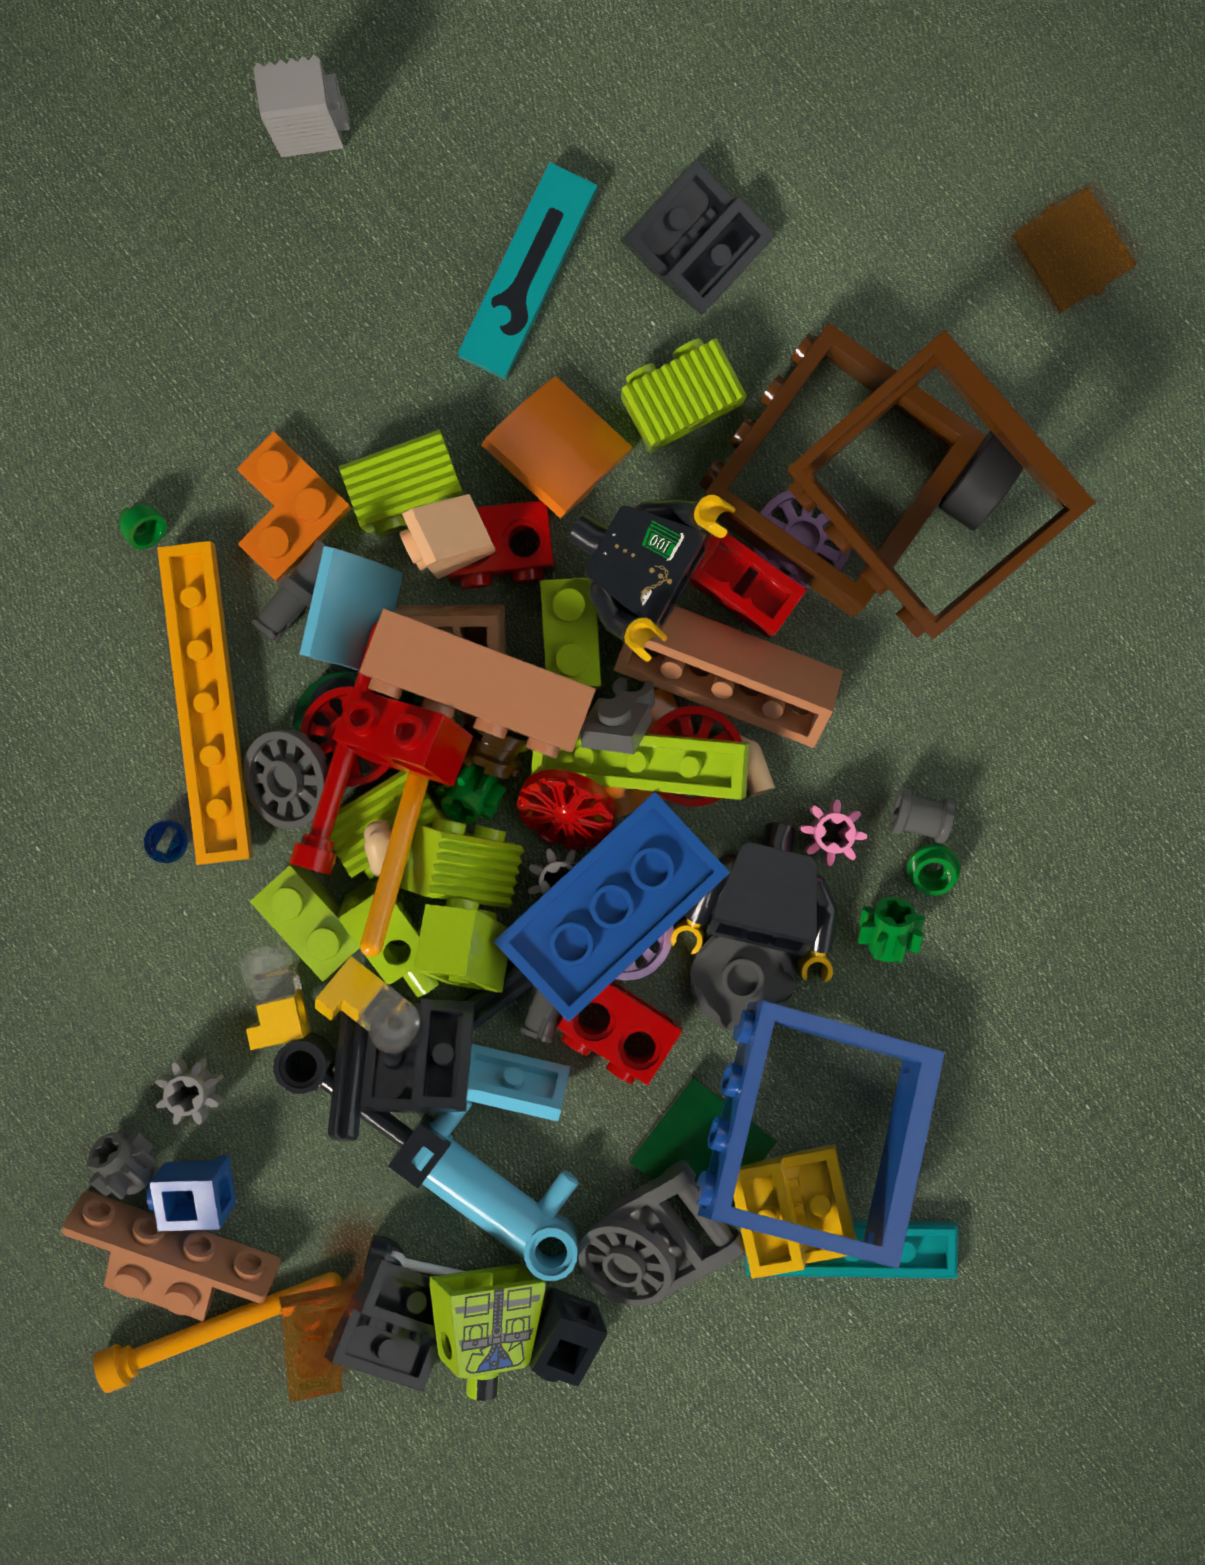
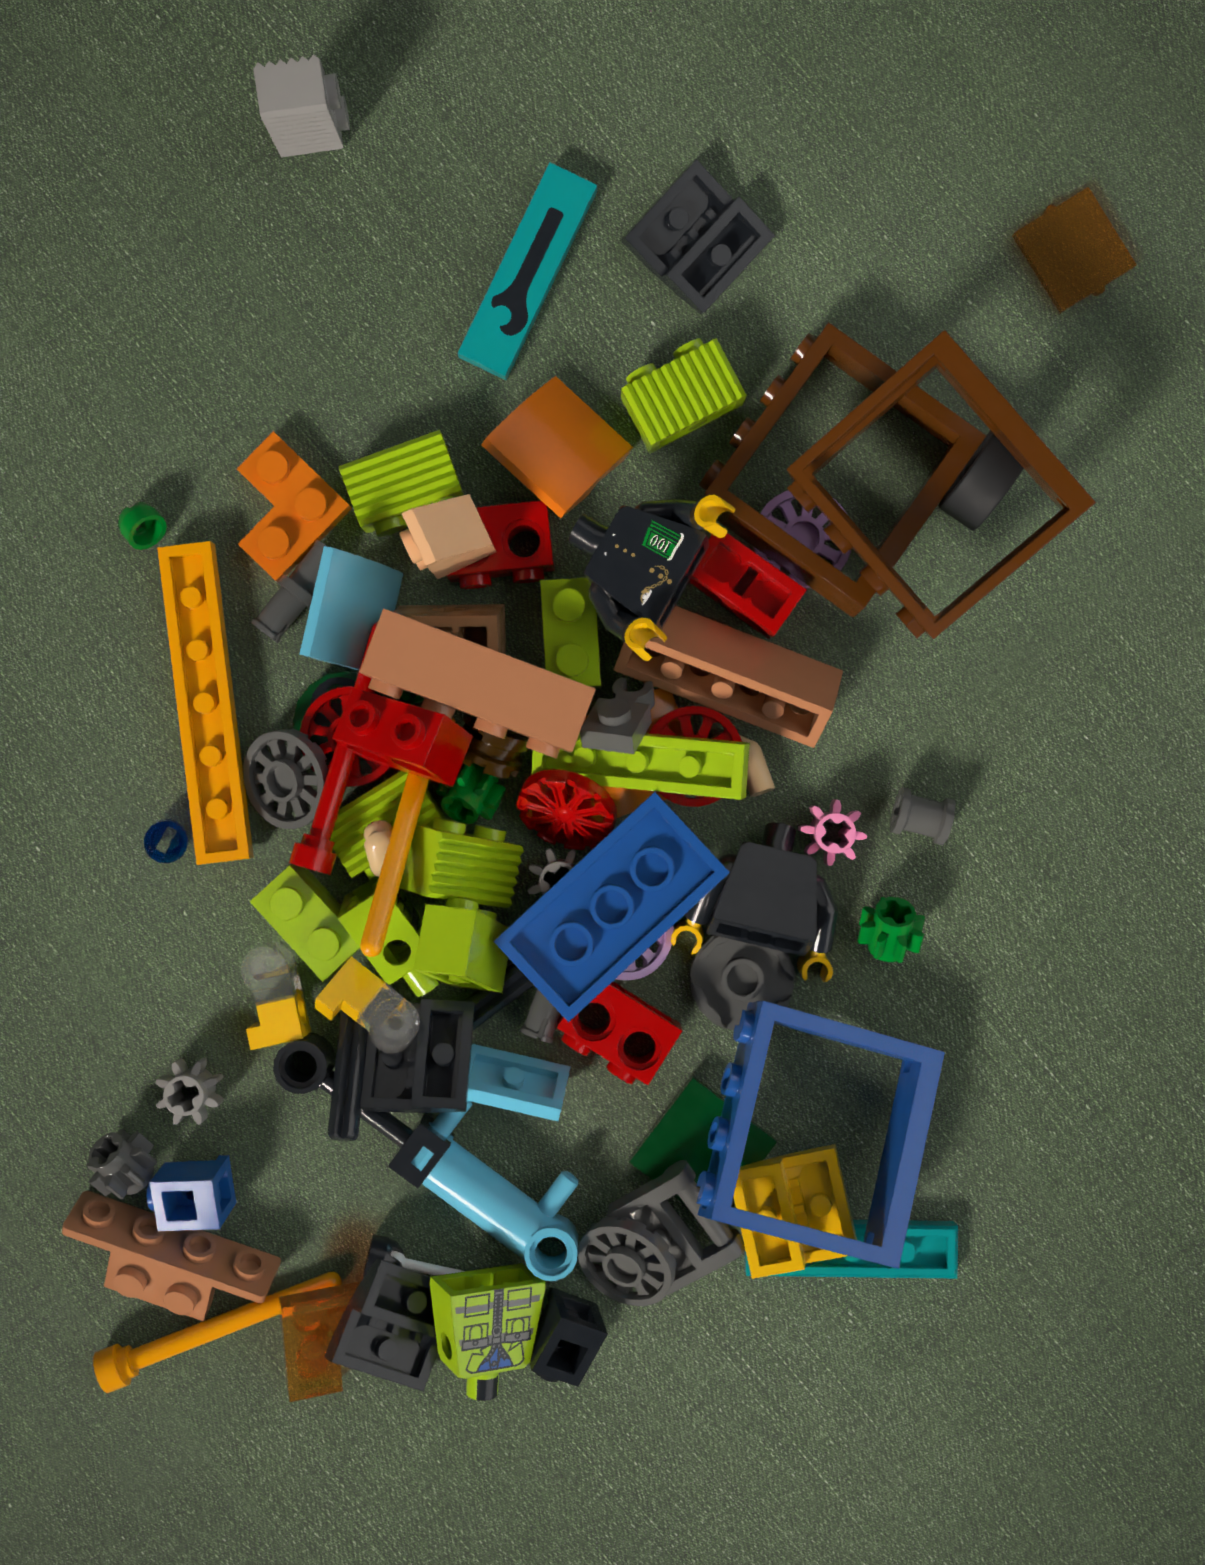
green plate [906,844,961,896] -> none

